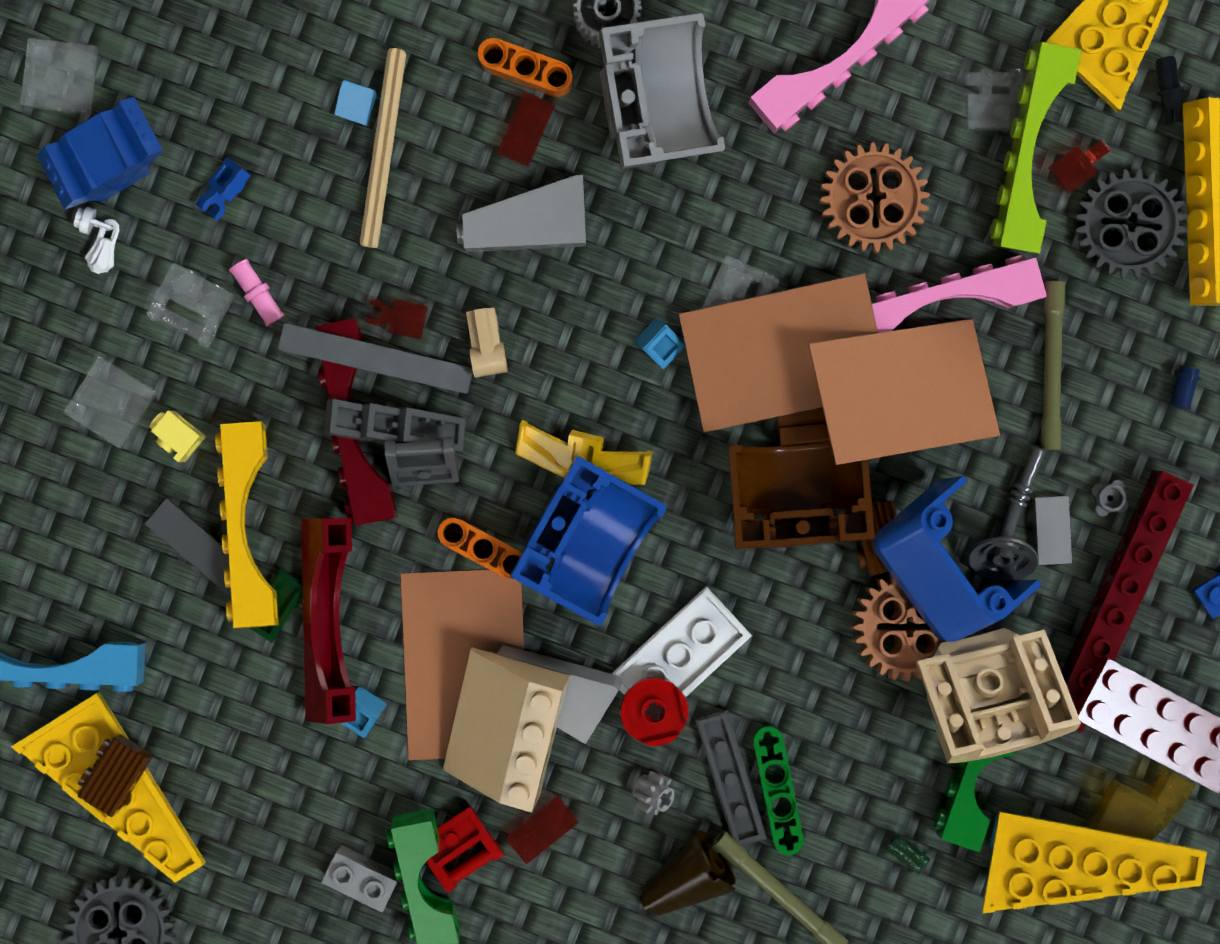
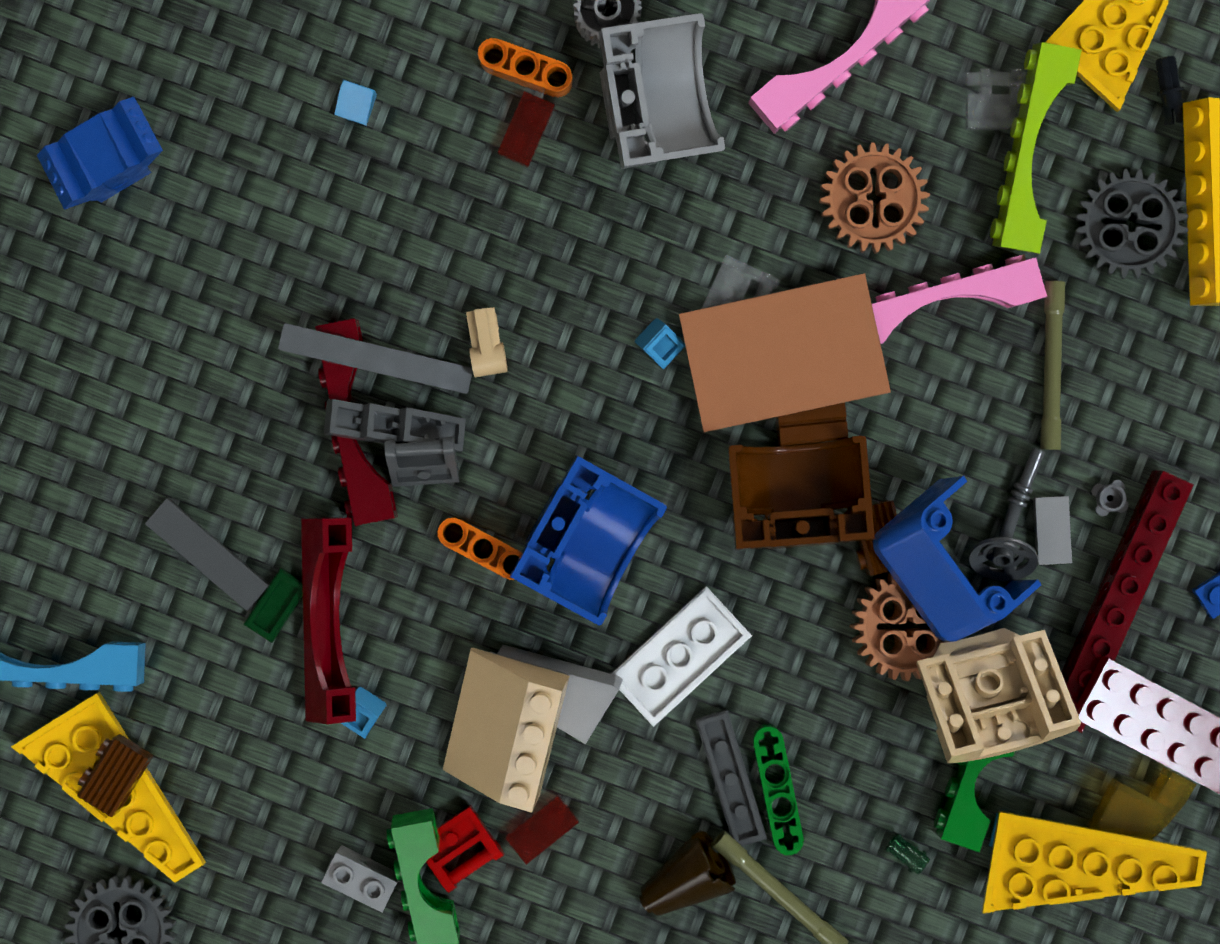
clear plate [20,38,98,115] -> none
clear tile [63,356,158,449] -> none
white piece [74,206,119,274] -> none
clear plate [147,263,235,348] -> none
light yellow brick [149,410,206,462] -> none
blue plate [196,157,251,221] -> none
yellow arch [215,421,279,628] -> none
bright pink pin [229,259,285,327] -> none
tan axle [360,48,406,248] -> none
clear red plate [366,300,429,340] -> none
nougat piece [401,569,524,760] -> none
light grey slope [457,175,586,252] -> none
yellow plate [515,420,653,485] -> none
red plate [621,677,689,746] -> none
light grey gear [633,771,674,815] -> none
nougat piece [808,319,1000,465] -> none
clear red plate [1048,140,1111,194] -> none
dark blue pin [1169,365,1202,410] -> none

